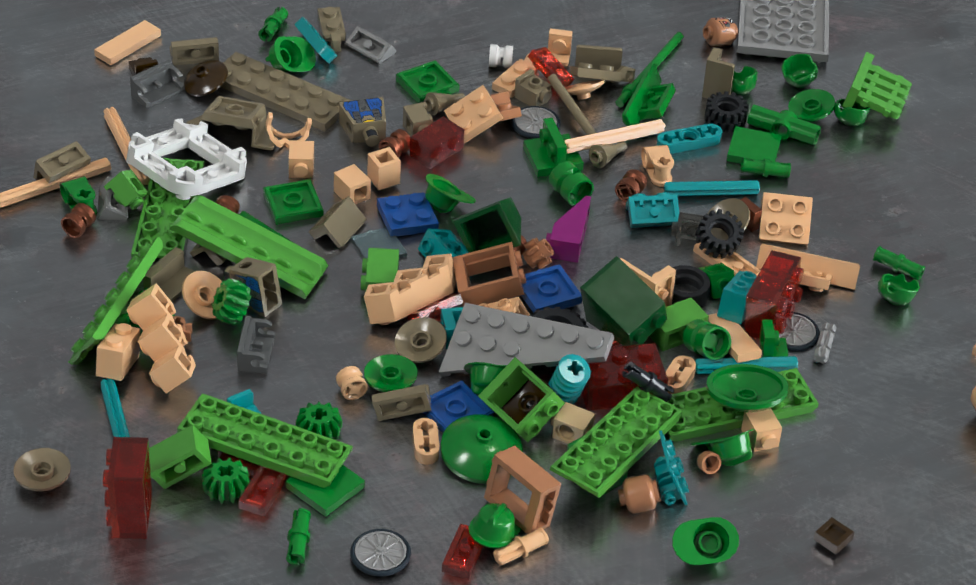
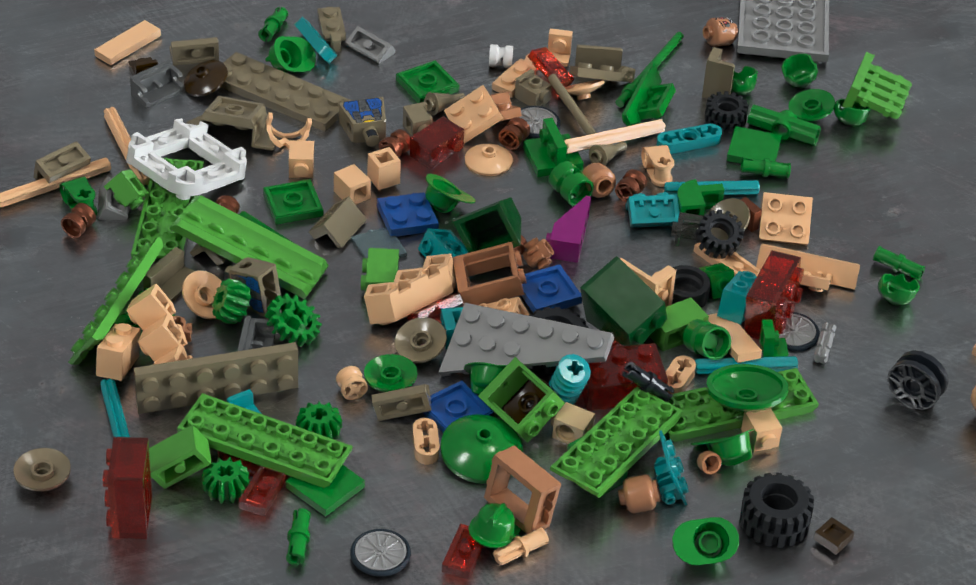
none -> dark tan plate [134,342,298,414]
none -> green gear [265,293,322,347]
none -> light nougat dish [465,144,513,176]
none -> copper wheel [498,117,530,150]
none -> nougat head [582,163,616,198]
none -> green brick [677,179,725,225]
none -> black tyre [740,472,814,548]
none -> black wheel [887,350,949,410]

